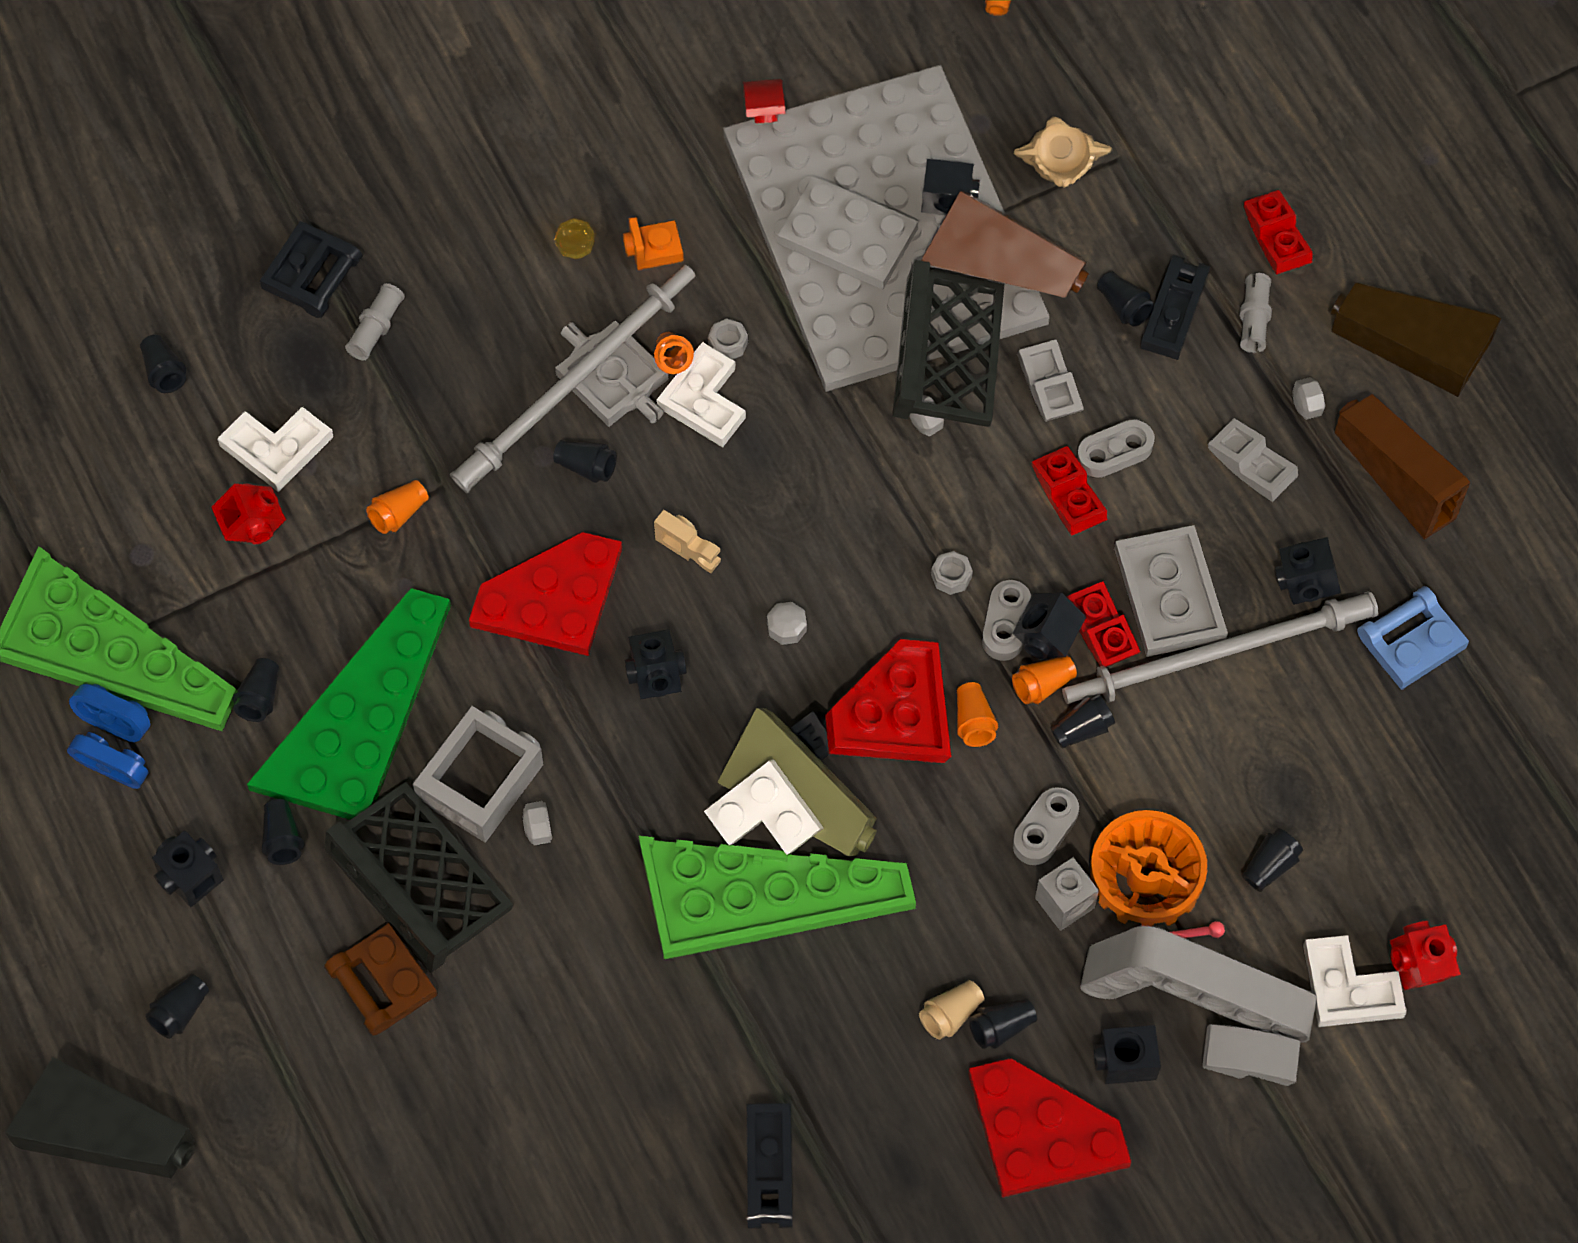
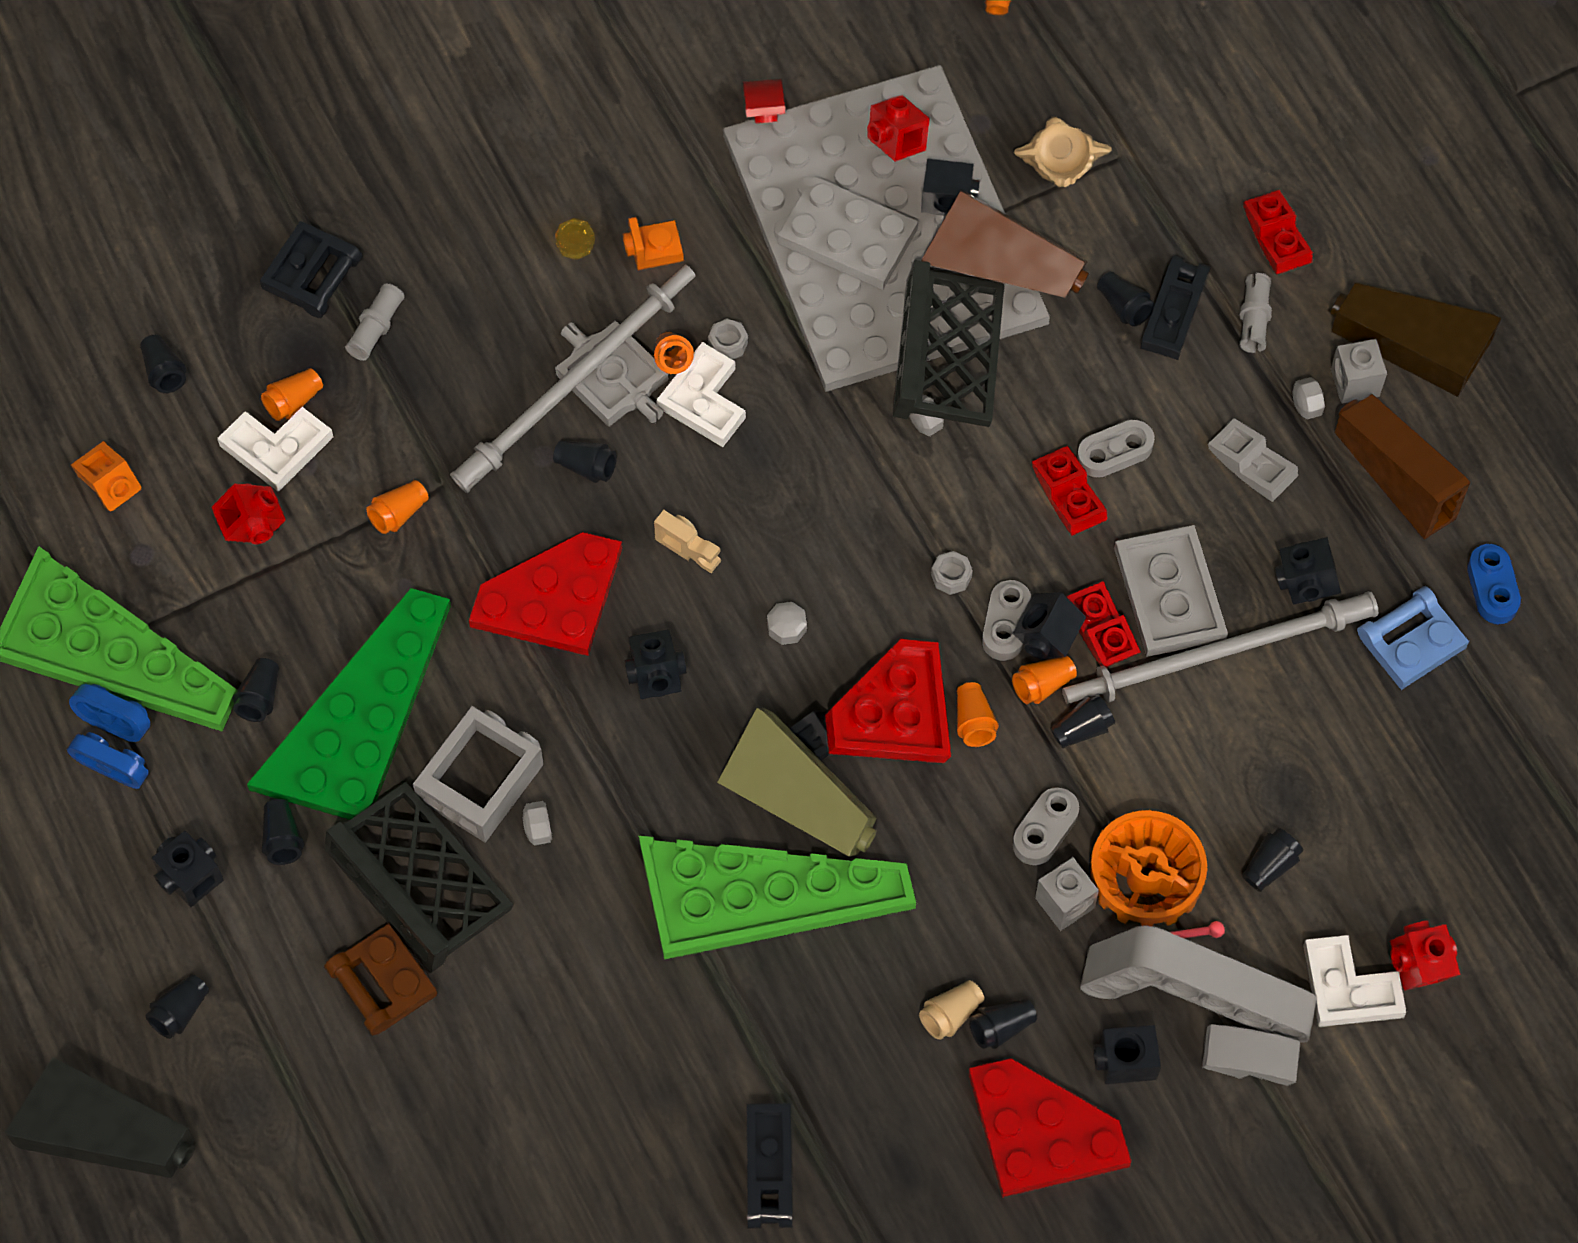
white plate [704,759,824,854] -> none
light grey slope [1017,339,1084,422] -> none
none -> orange bracket [71,441,141,511]
none -> orange cone [261,368,323,421]
none -> red brick [867,95,930,162]
none -> light grey brick [1331,339,1387,404]
none -> blue plate [1467,544,1521,624]

